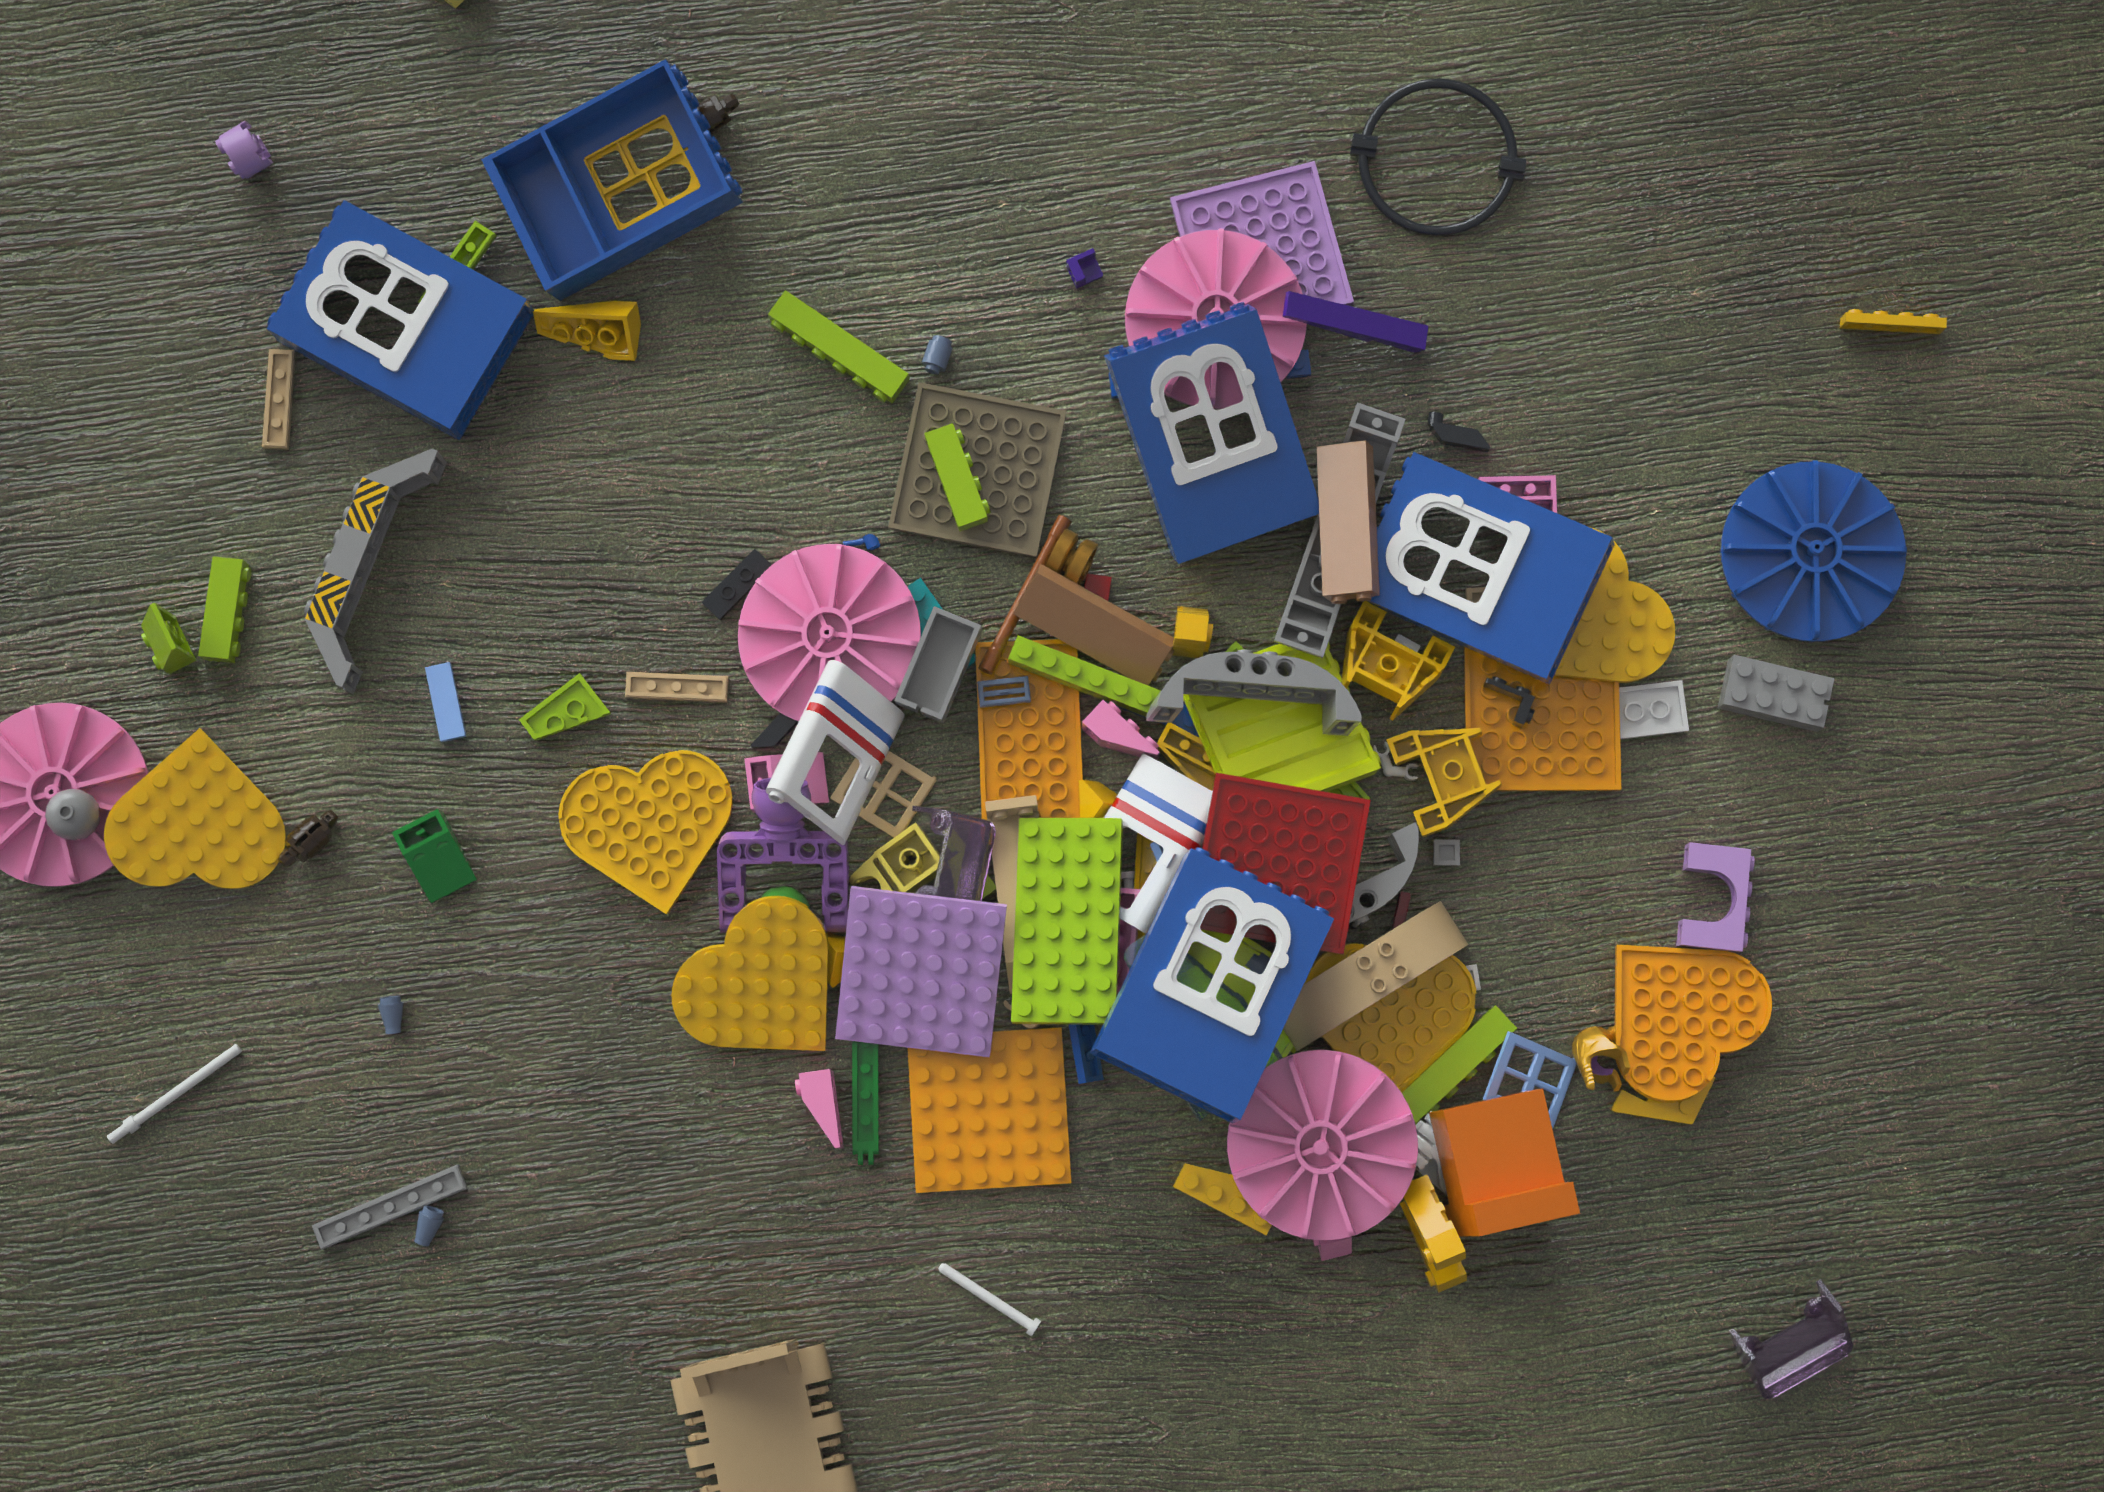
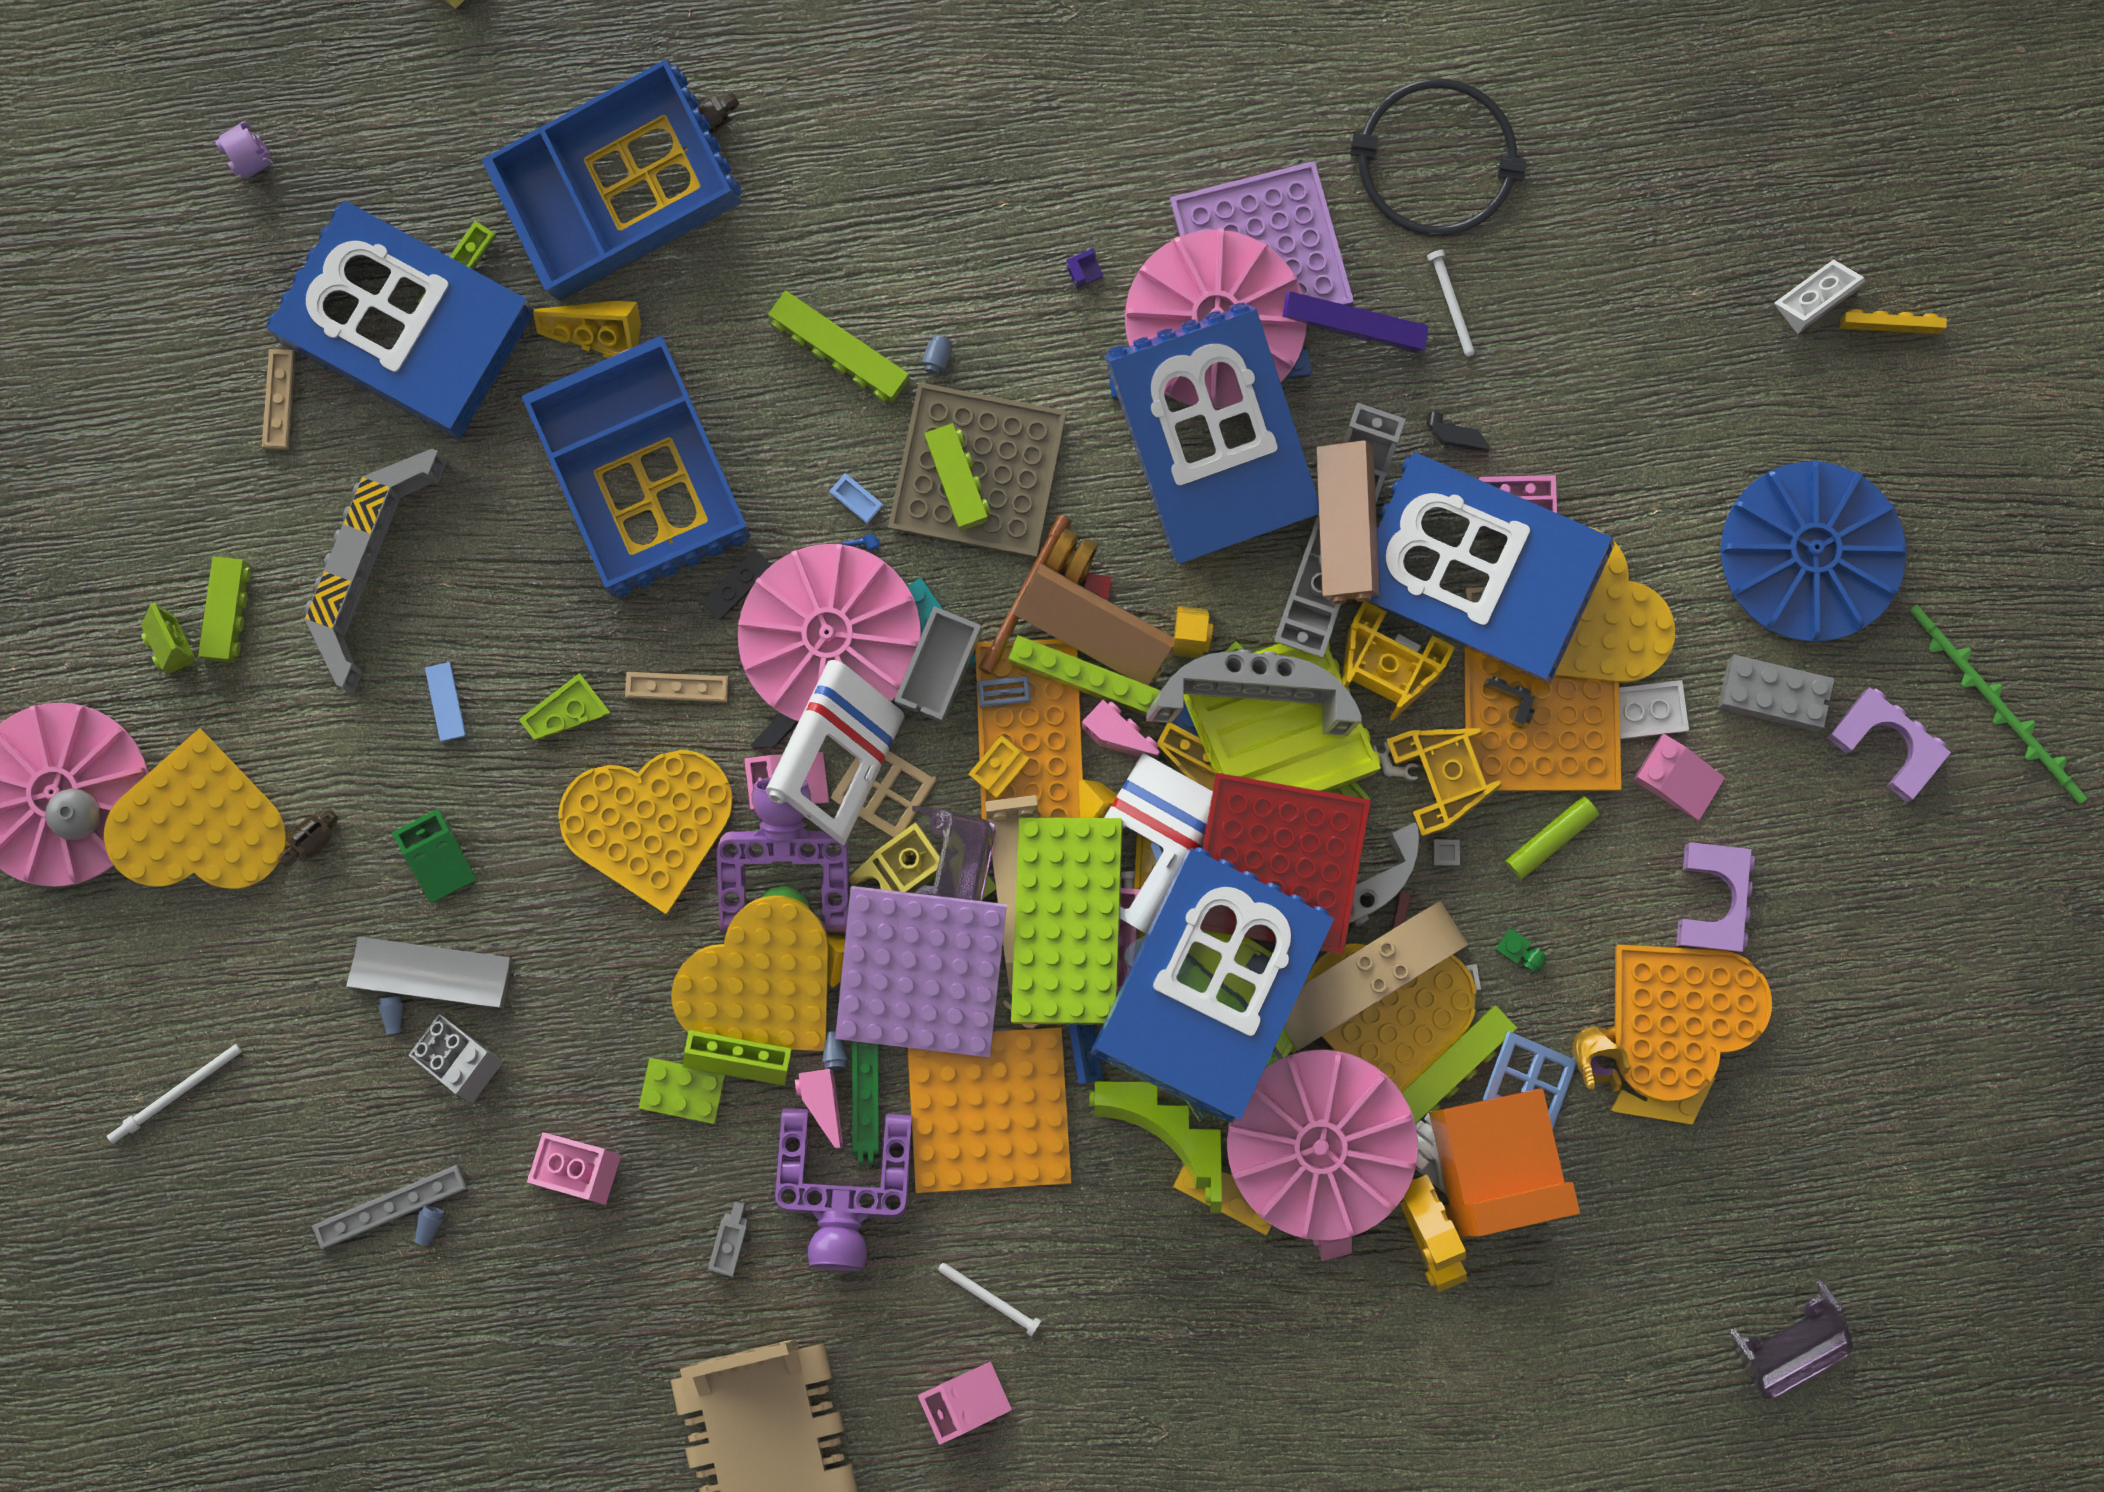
none -> light grey arch [346,937,512,1009]
none -> light grey slope [409,1013,504,1104]
none -> blue panel [522,335,751,598]
none -> bright pink slope [527,1132,621,1205]
none -> lime plate [638,1058,726,1124]
none -> lime brick [683,1030,791,1086]
none -> light grey hinge [708,1202,748,1277]
none -> medium lavender piece [775,1108,912,1271]
none -> sand blue cone [822,1031,848,1071]
none -> light blue tile [829,473,883,524]
none -> bright pink slope [918,1361,1012,1445]
none -> yellow plate [968,735,1030,799]
none -> lime arch [1089,1082,1222,1213]
none -> white bar [1427,250,1474,357]
none -> green plate [1495,928,1547,974]
none -> lime brick [1504,796,1599,881]
none -> bright pink slope [1632,734,1725,821]
none -> white slope [1775,260,1865,334]
none -> lavender arch [1826,688,1951,802]
none -> bright green plant [1909,605,2087,805]

